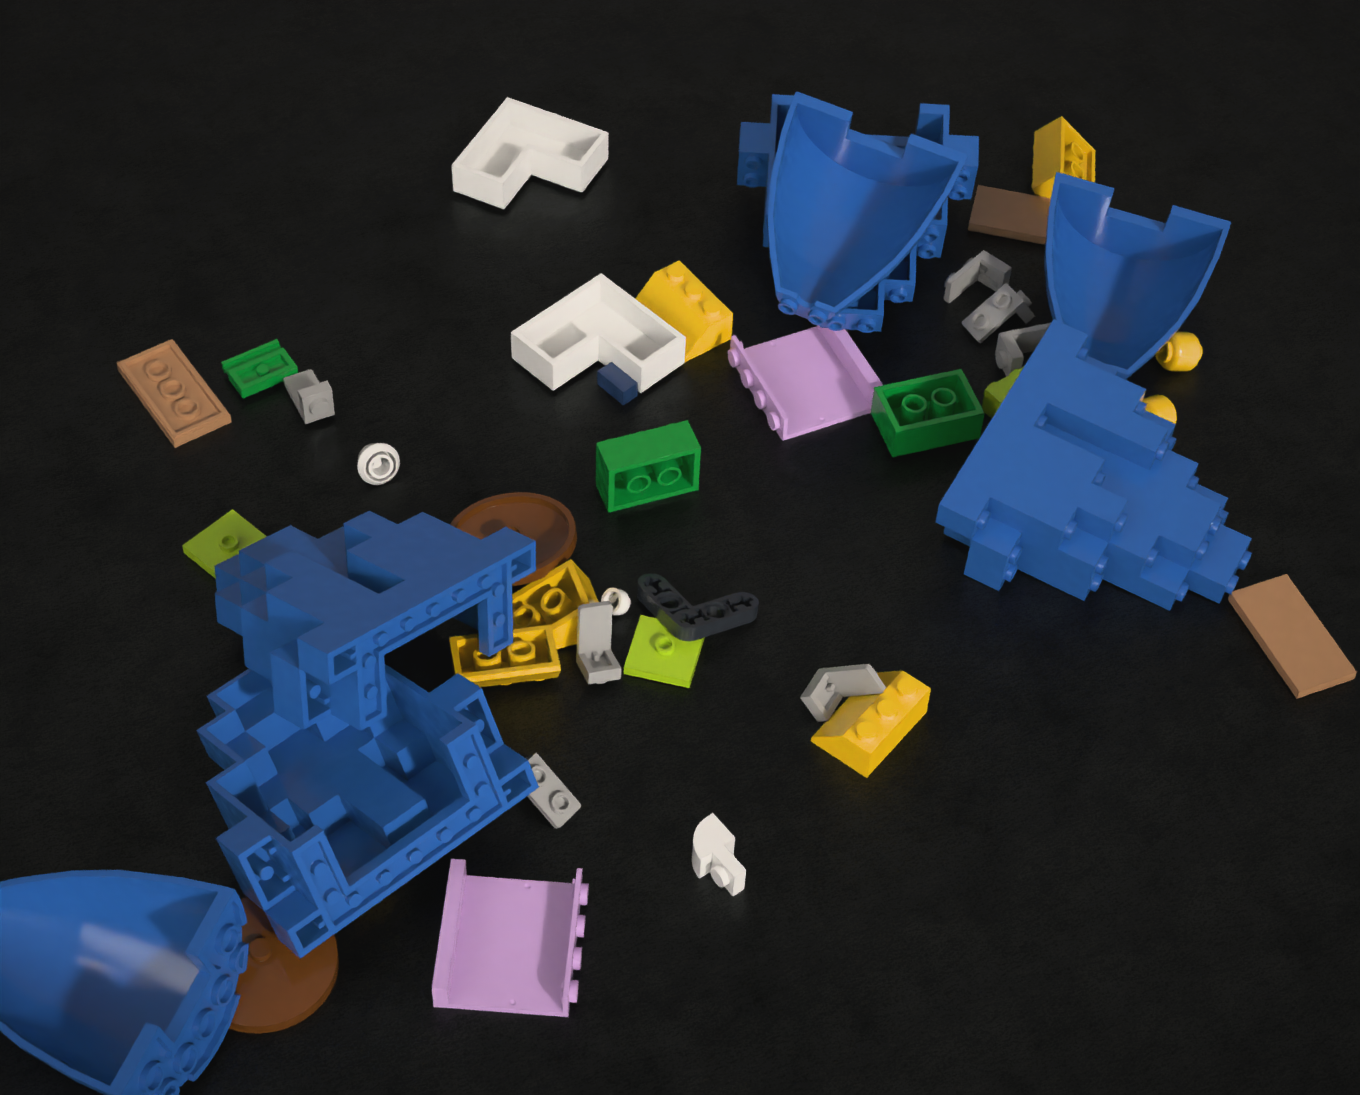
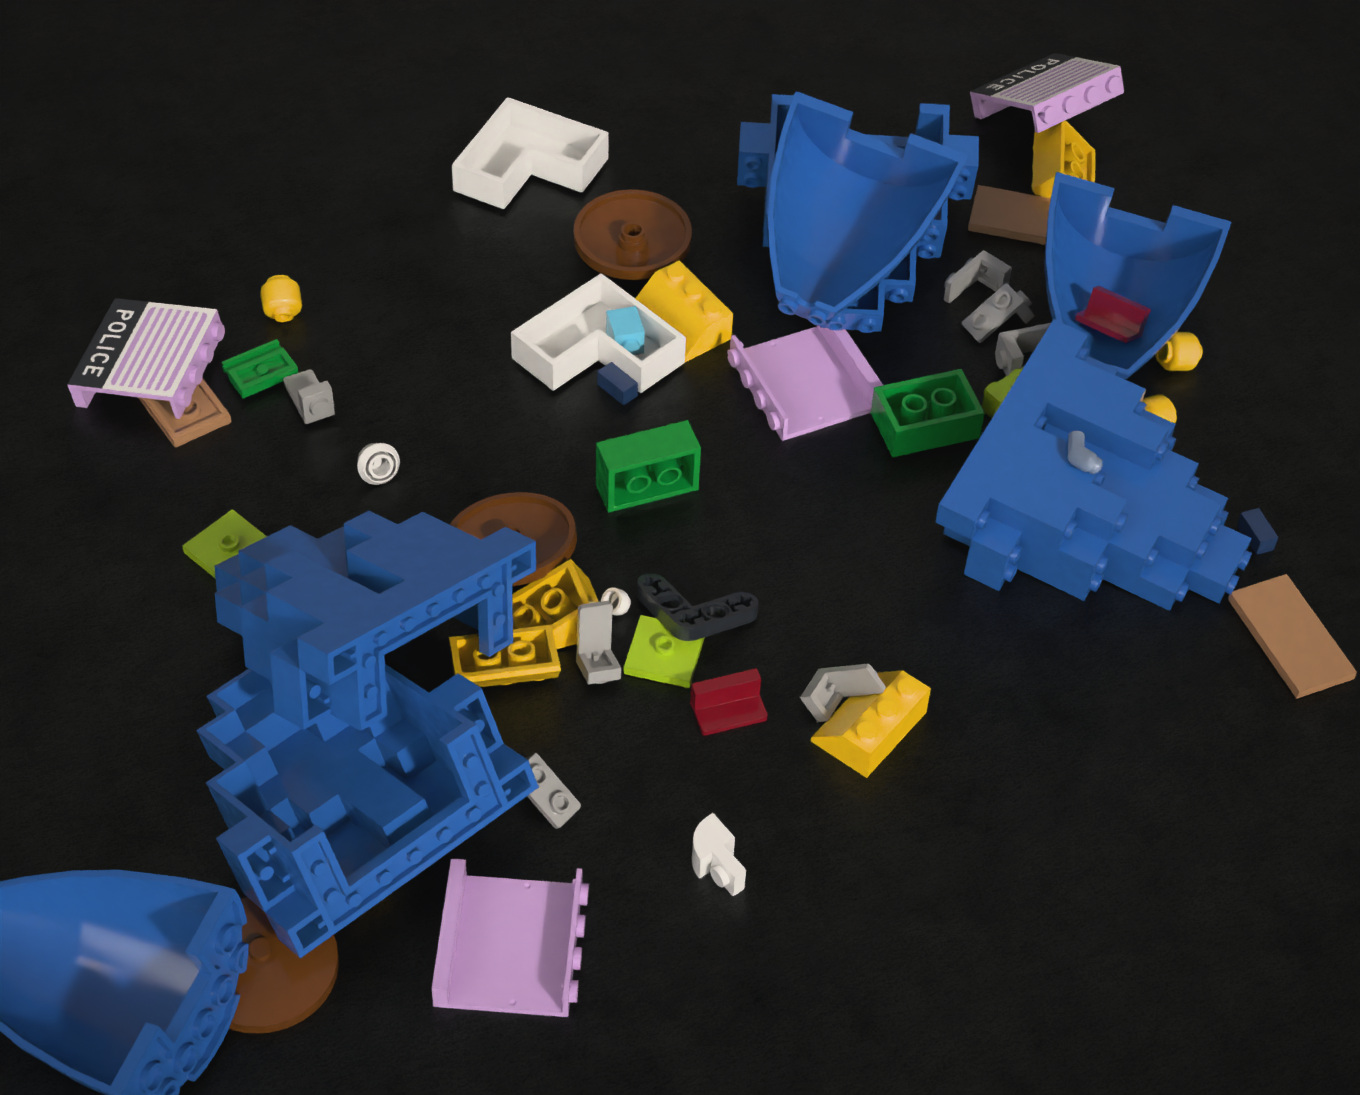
none -> panel [67,298,225,419]
none -> yellow head [260,275,302,322]
none -> reddish brown dish [574,190,692,280]
none -> medium azure brick [606,306,645,355]
none -> dark red panel [690,668,768,736]
none -> lavender panel [970,53,1124,133]
none -> sand blue arm [1067,431,1103,474]
none -> dark red panel [1075,286,1151,343]
none -> dark blue piece [1237,508,1278,555]

